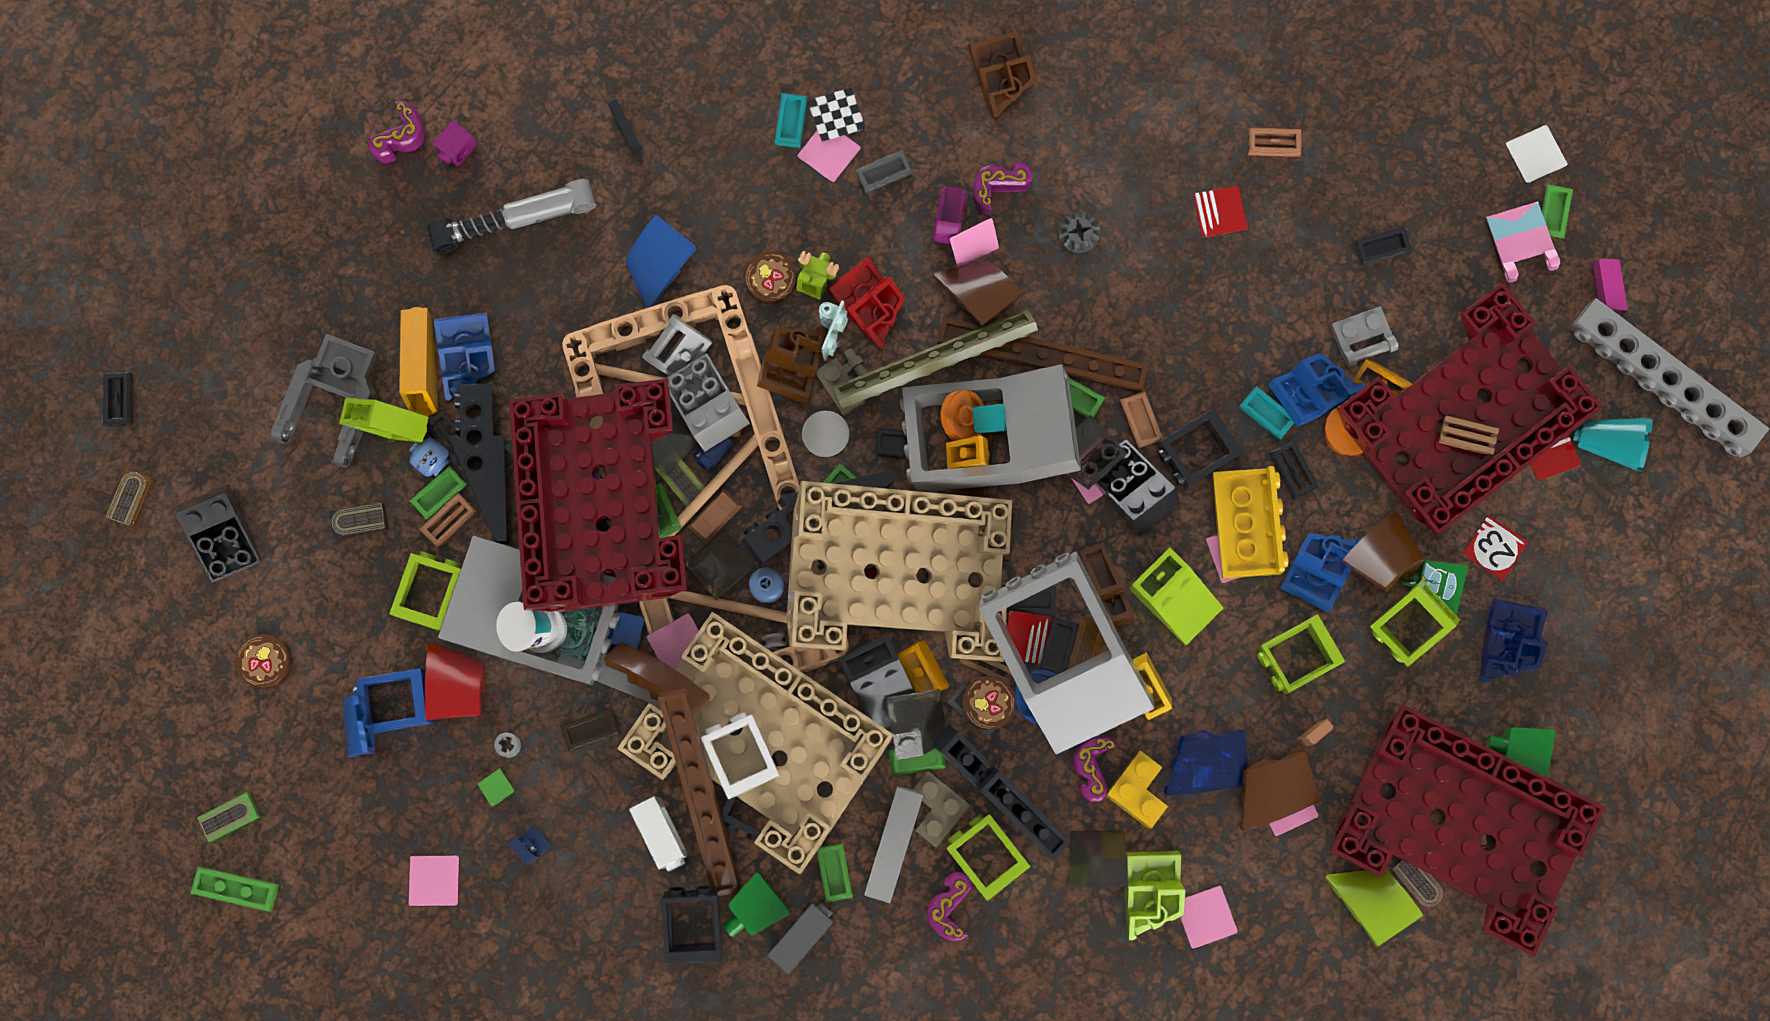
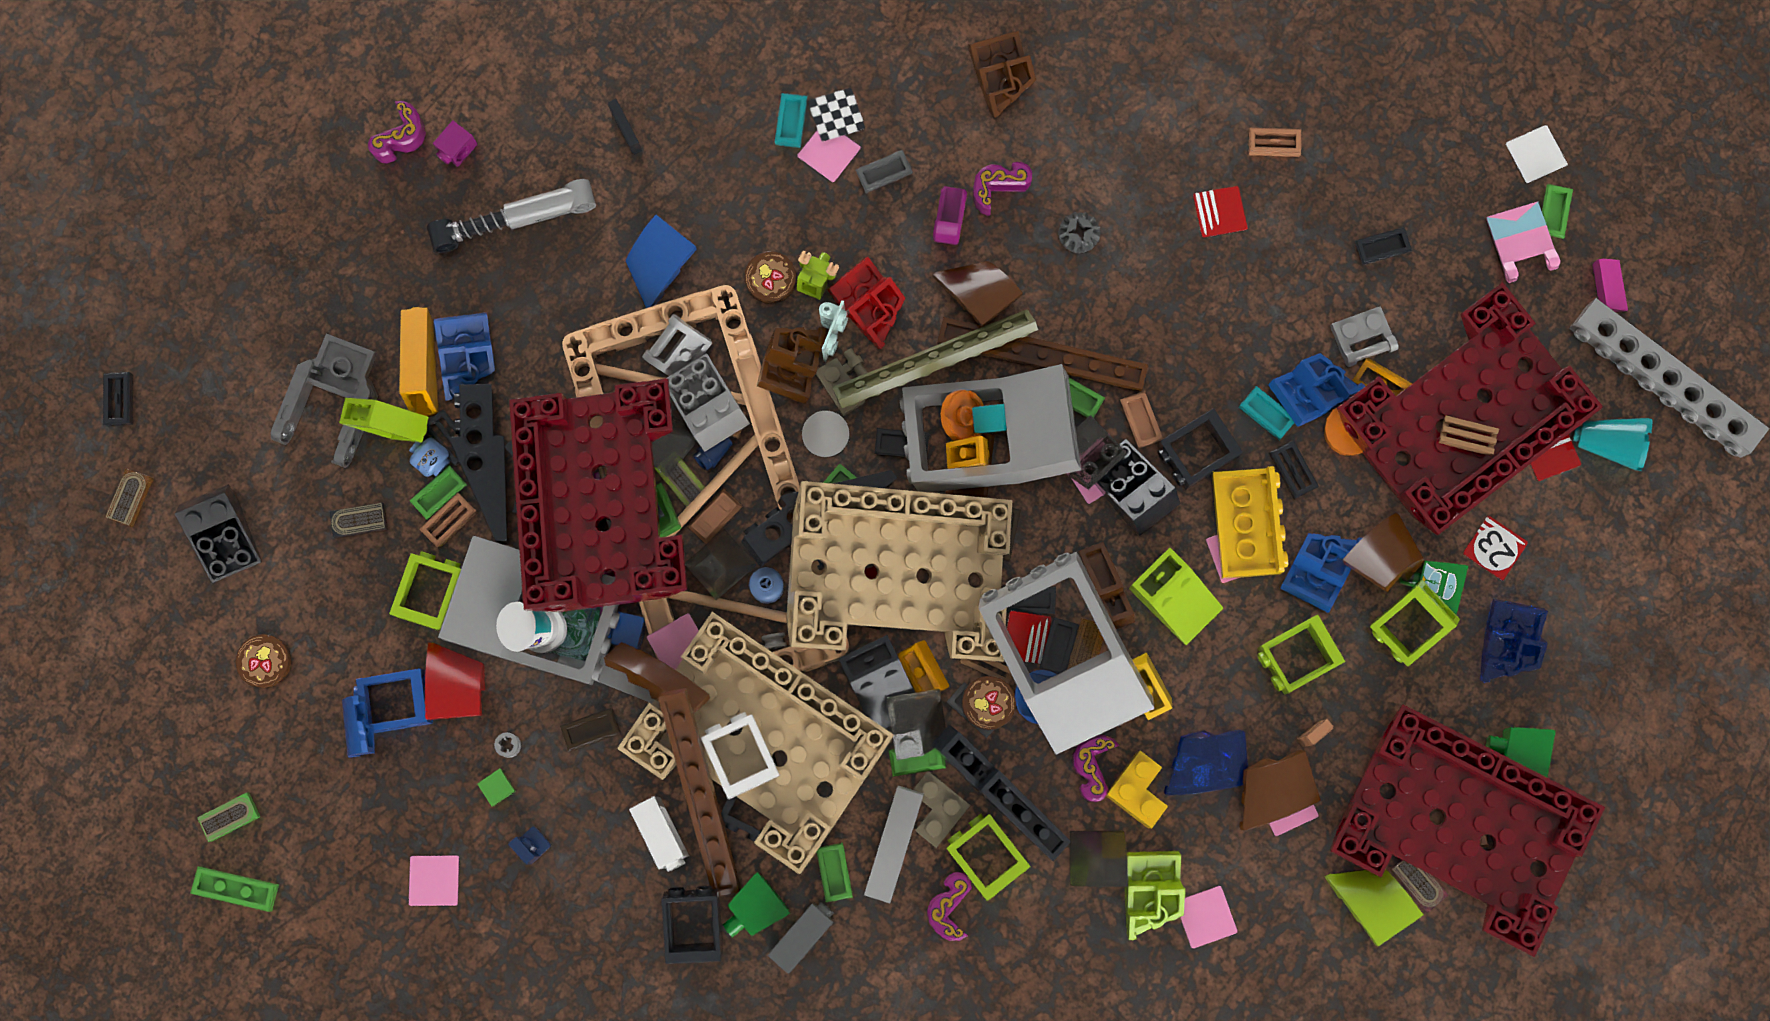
bright pink sticker [950,218,999,267] -> none

